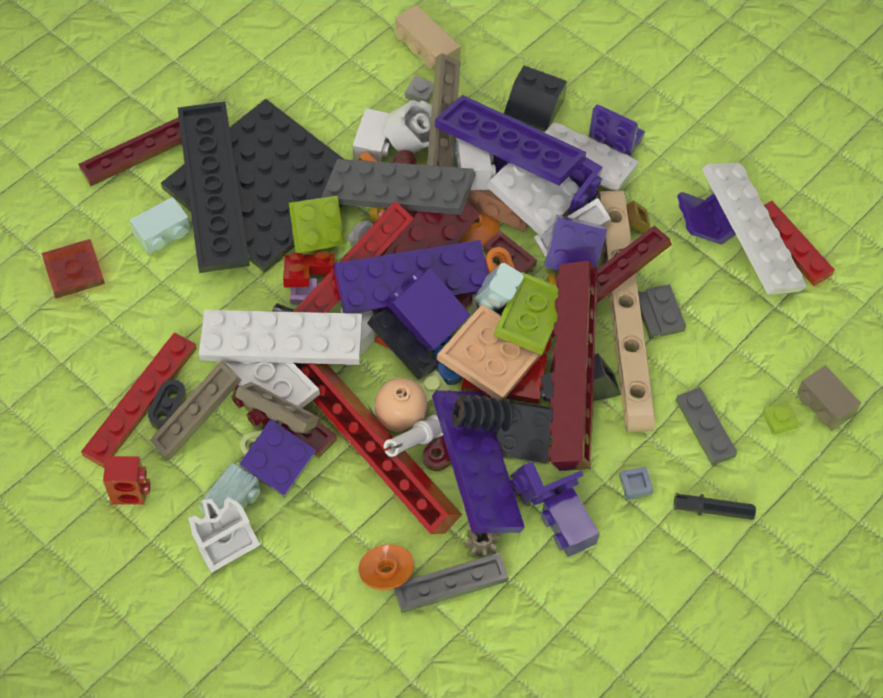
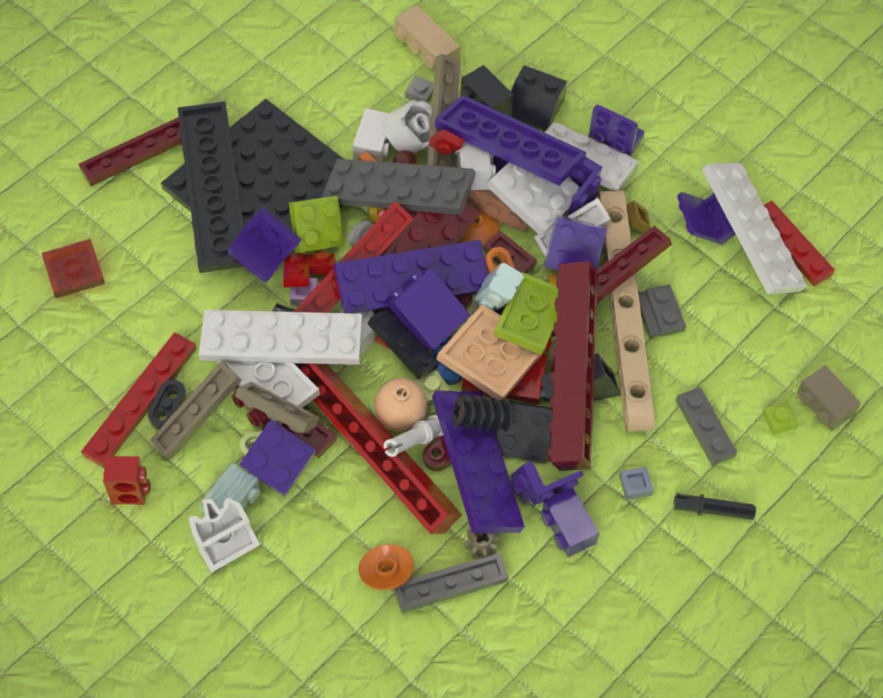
light aqua brick [129,197,191,254] -> none
none -> dark purple bracket [228,207,302,282]
none -> red plate [428,129,464,155]
none -> black brick [460,65,514,117]

